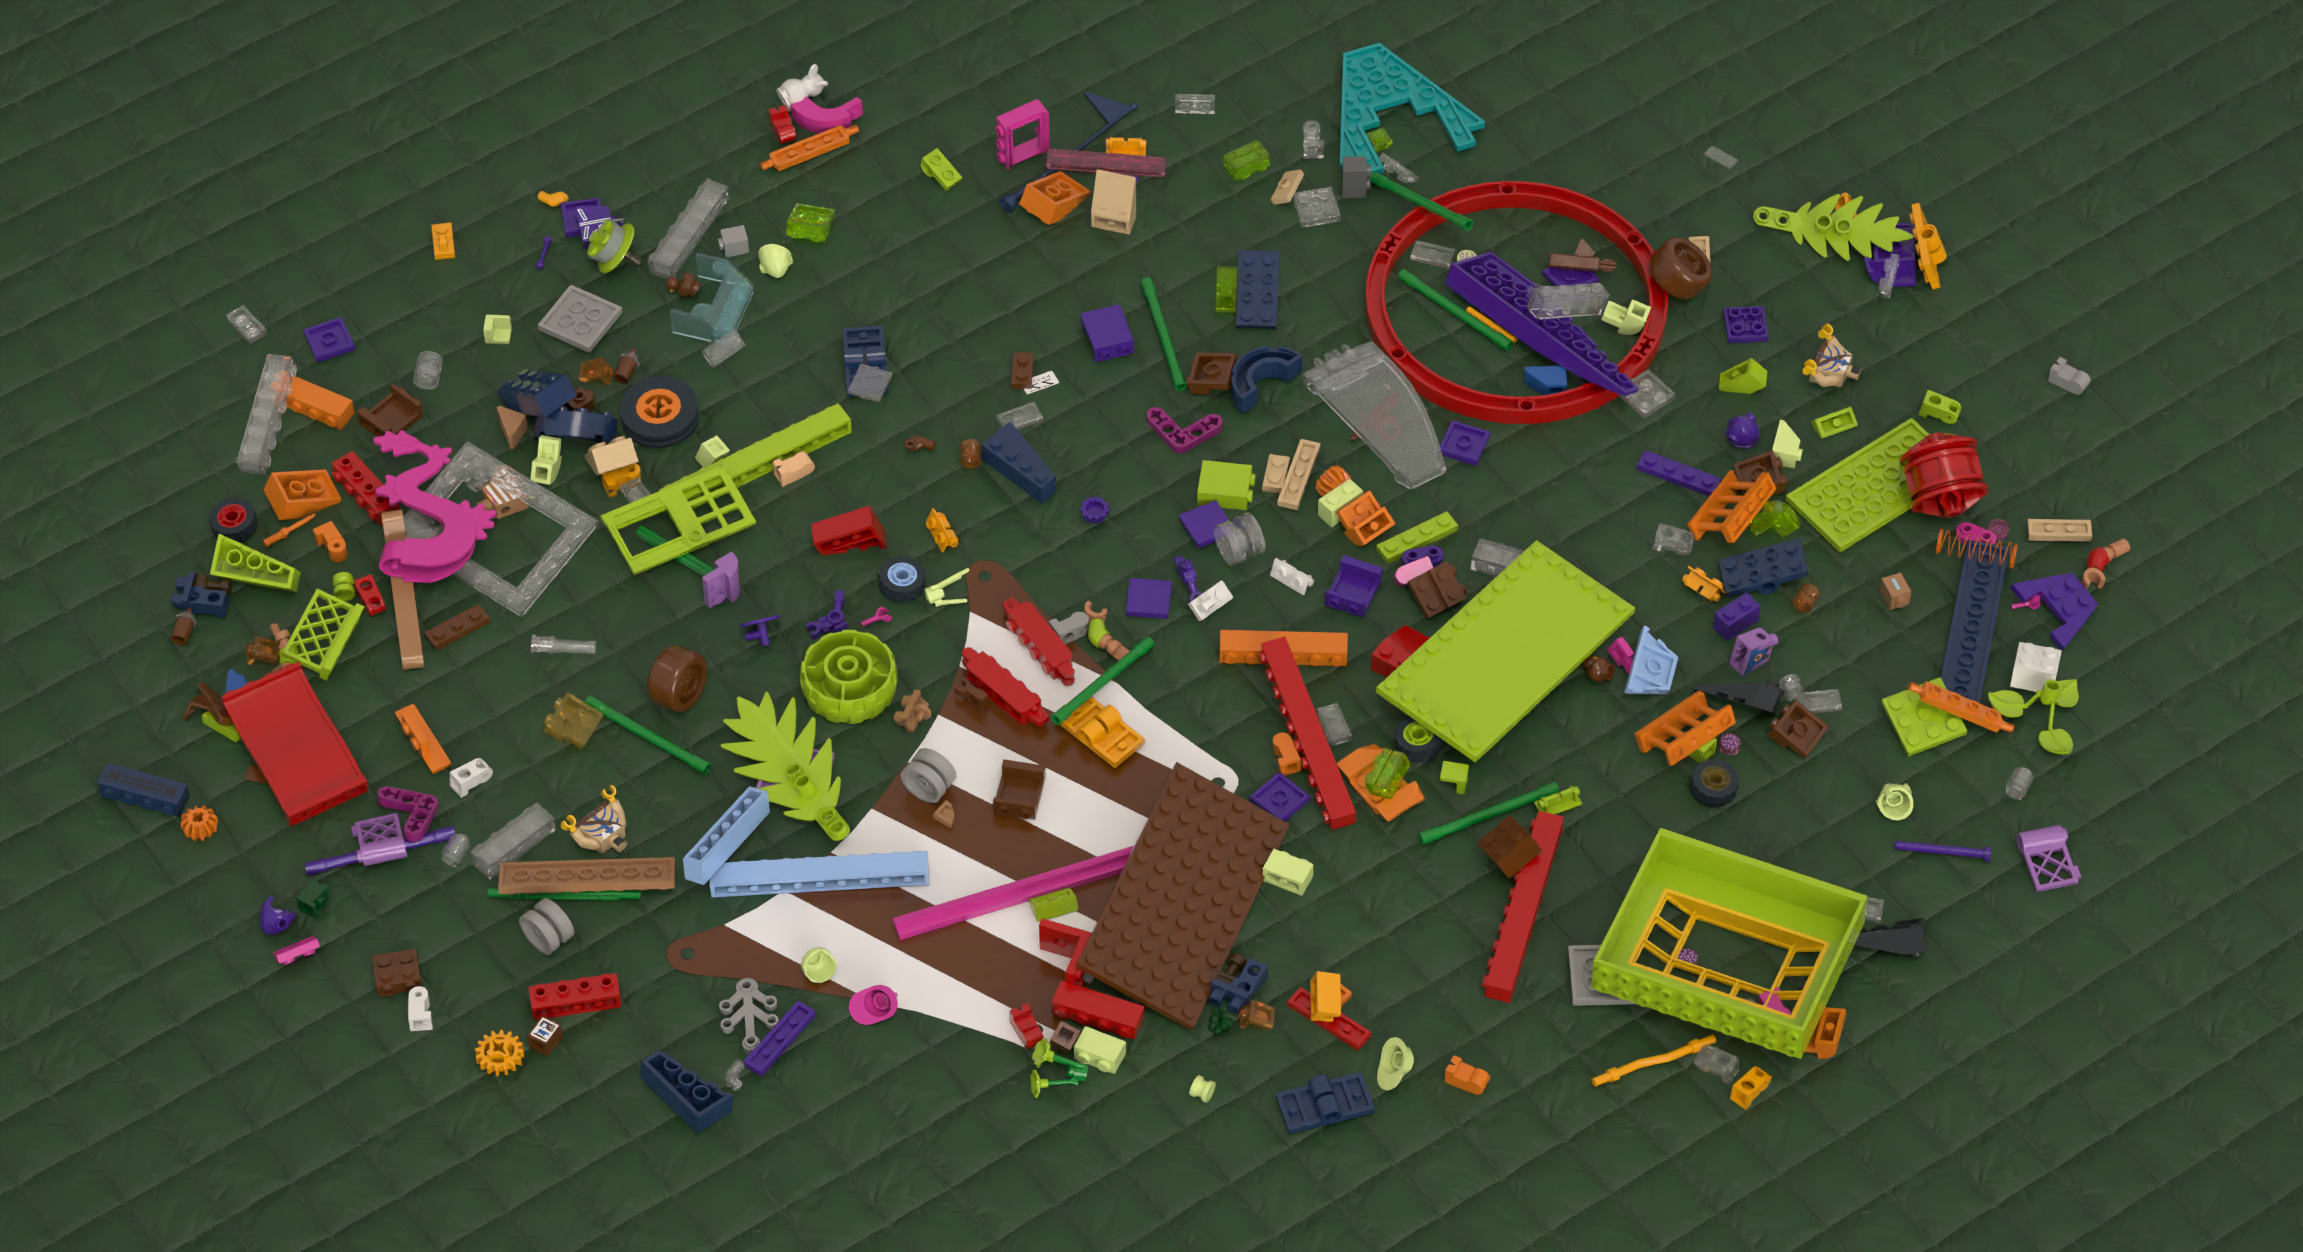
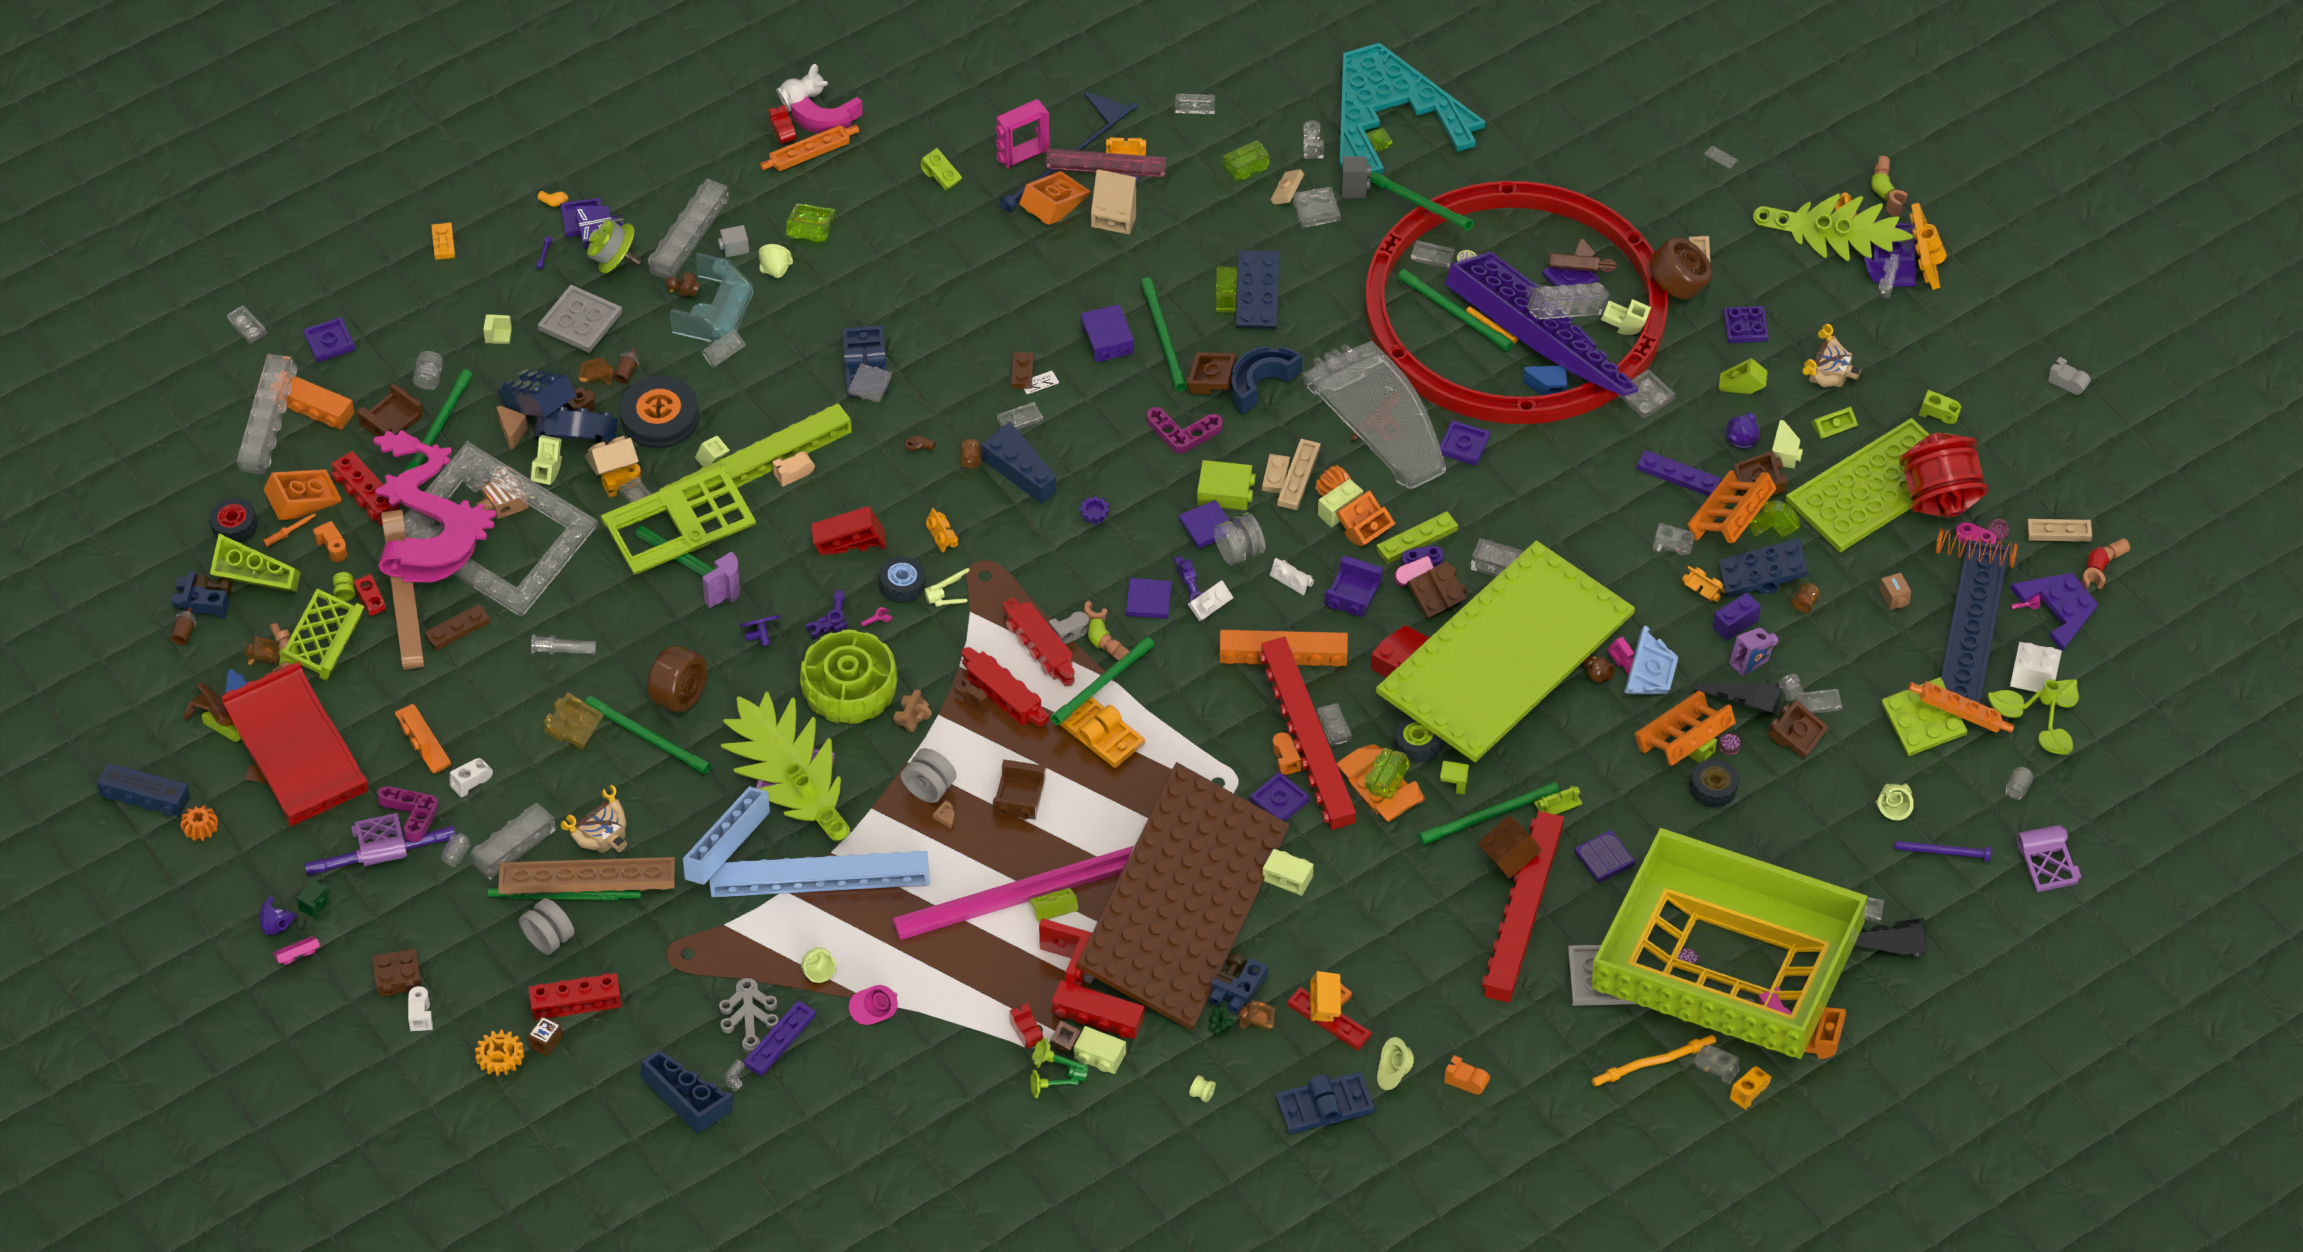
clear plate [1379,153,1420,184] -> none
none -> green piece [404,369,473,472]
none -> dark purple tile [1575,830,1635,883]
none -> nougat piece [1871,156,1908,217]

